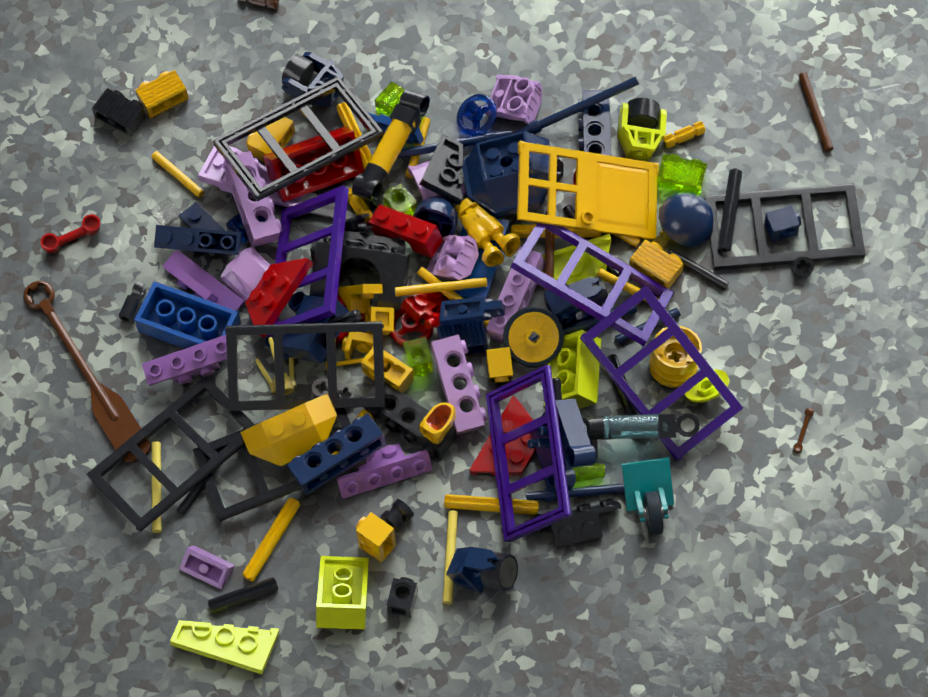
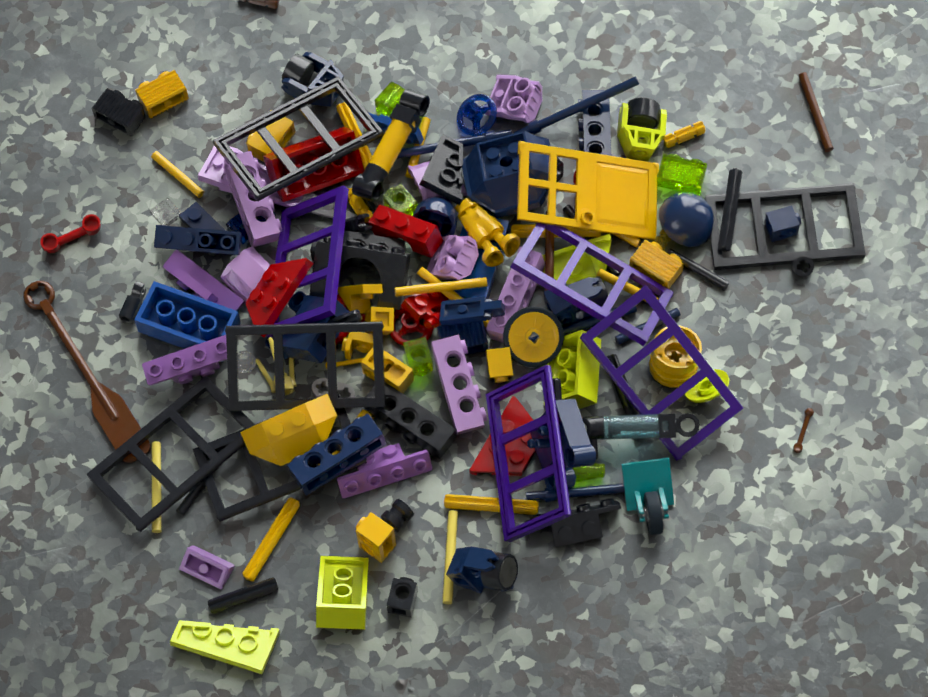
rock [419,403,456,444] -> none

